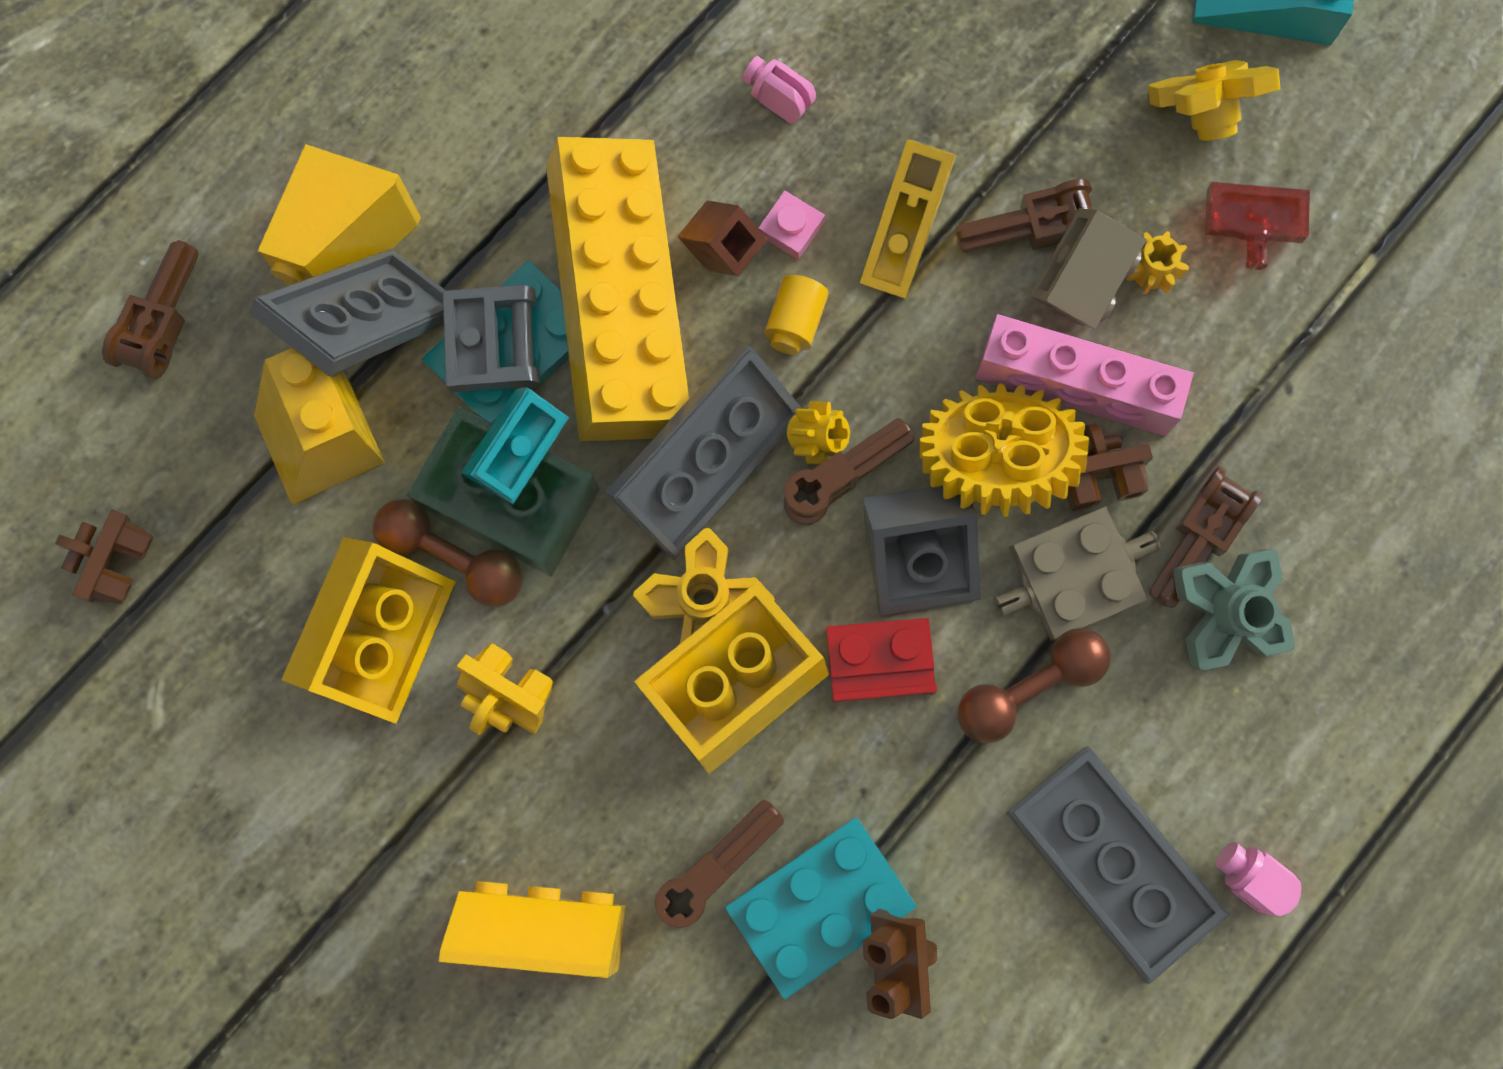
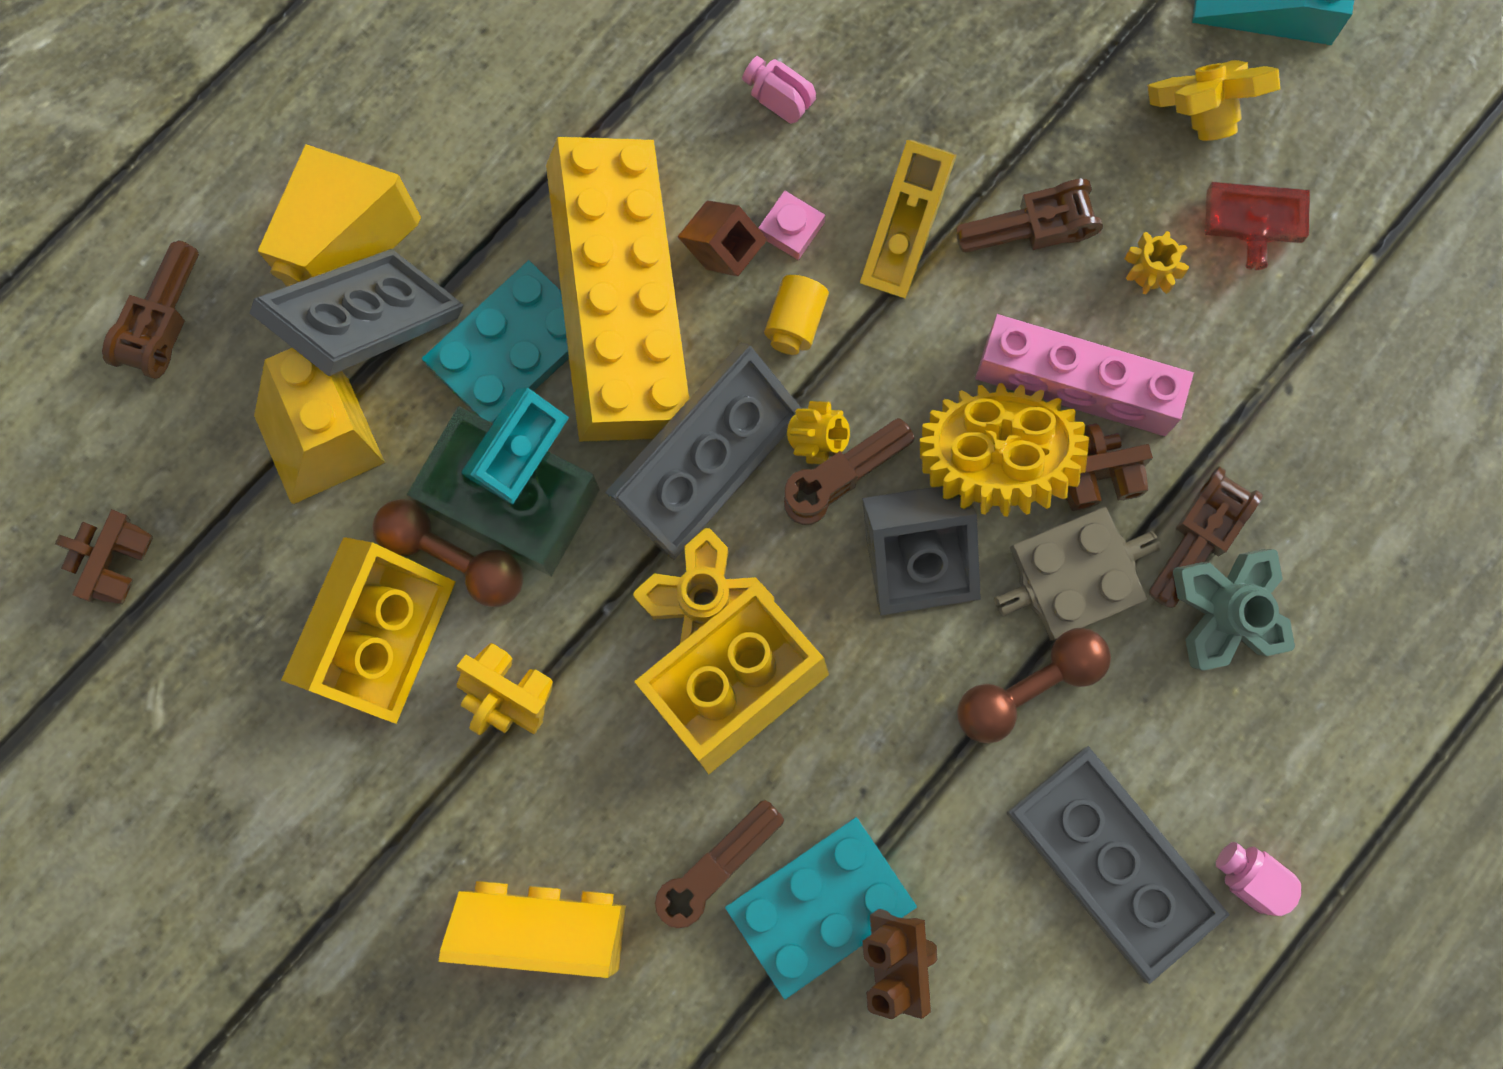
dark grey plate [443,285,540,393] -> none
red plate [826,618,937,703] -> none
dark tan brick [1030,208,1147,329] -> none

